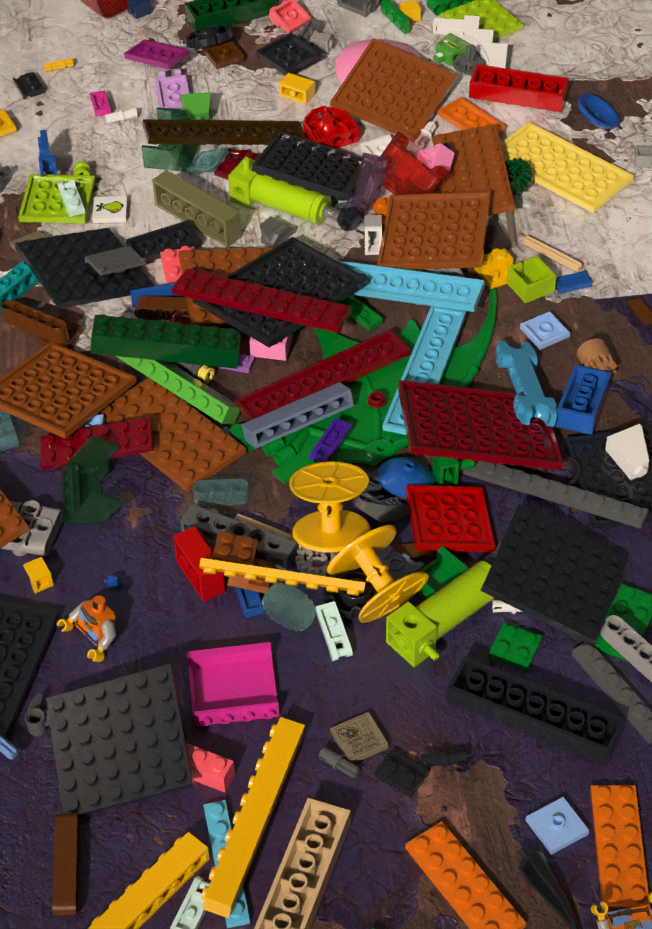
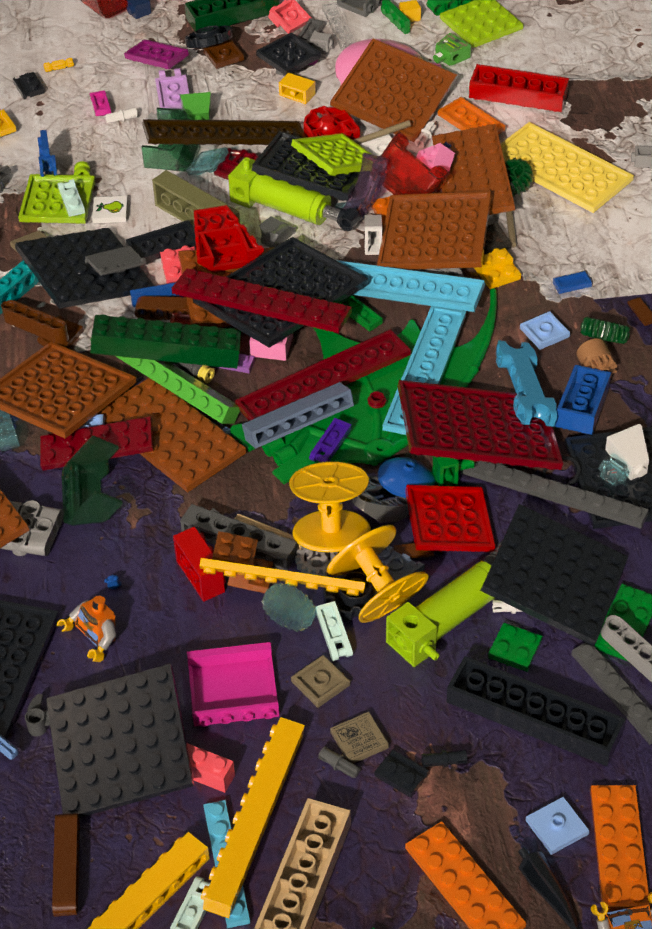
yellow panel [23,557,54,593] -> none
clear light blue beam [192,479,250,506] -> none
blue tile [235,587,265,618] -> none
green panel [407,547,469,601] -> none
white arch [433,15,508,68] -> none
dark grey beam [453,44,486,77] -> none
lime piece [506,256,556,304] -> none
tan axle [523,236,583,272] -> none
blue dish [578,93,620,129] -> none
none -> red wedge [194,205,264,272]
none -> lime plate [291,133,383,176]
none -> dark tan tile [291,655,350,708]
none -> dark tan bar [353,120,411,145]
none -> dark green gear [580,317,630,344]
none -> clear light blue head [599,457,629,486]

